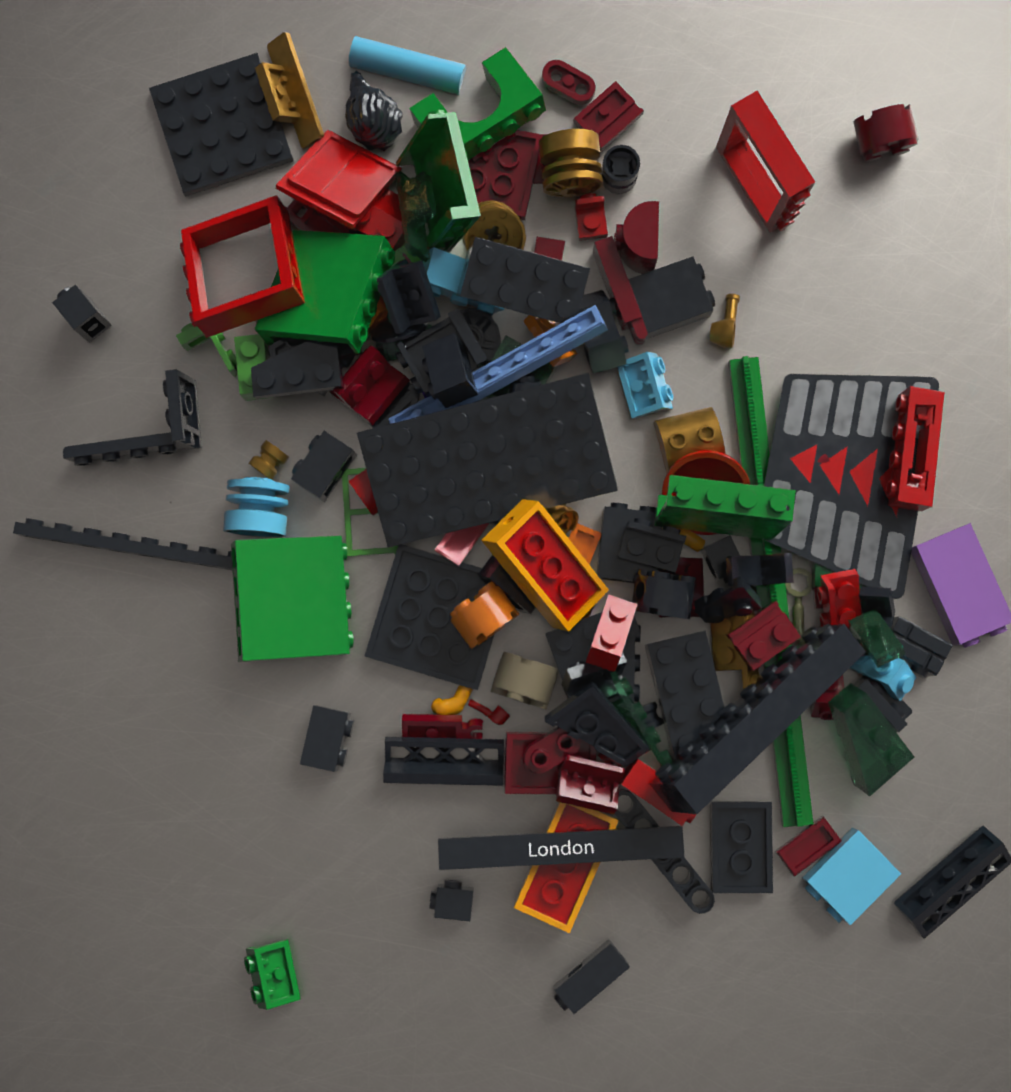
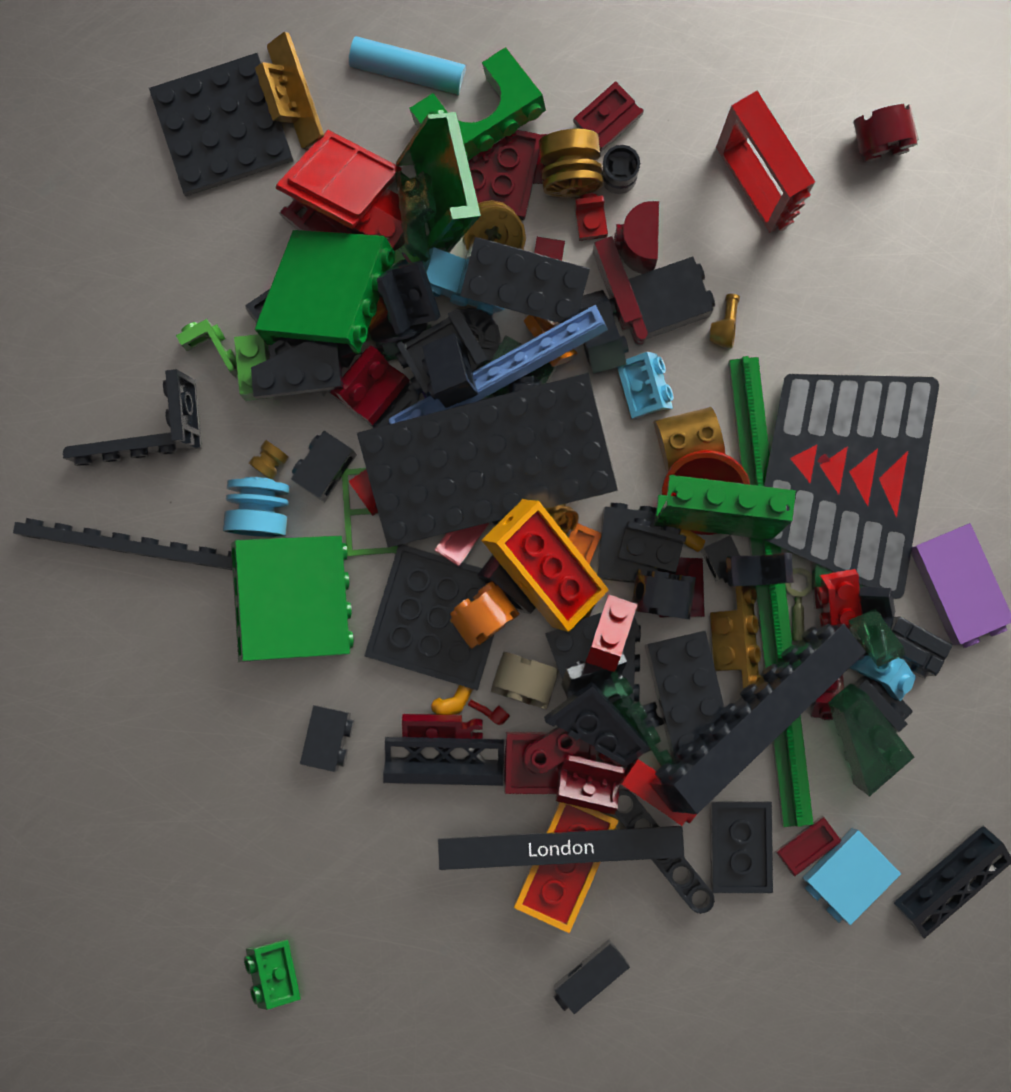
black brick [52,284,112,343] -> none
red window [180,195,305,338] -> none
black hair [345,70,403,151] -> none
black brick [429,880,474,922] -> none
dark red plate [542,60,596,105] -> none
black wing [694,576,762,624] -> none
dark red plate [726,601,801,671] -> none
red brick [886,386,945,512] -> none

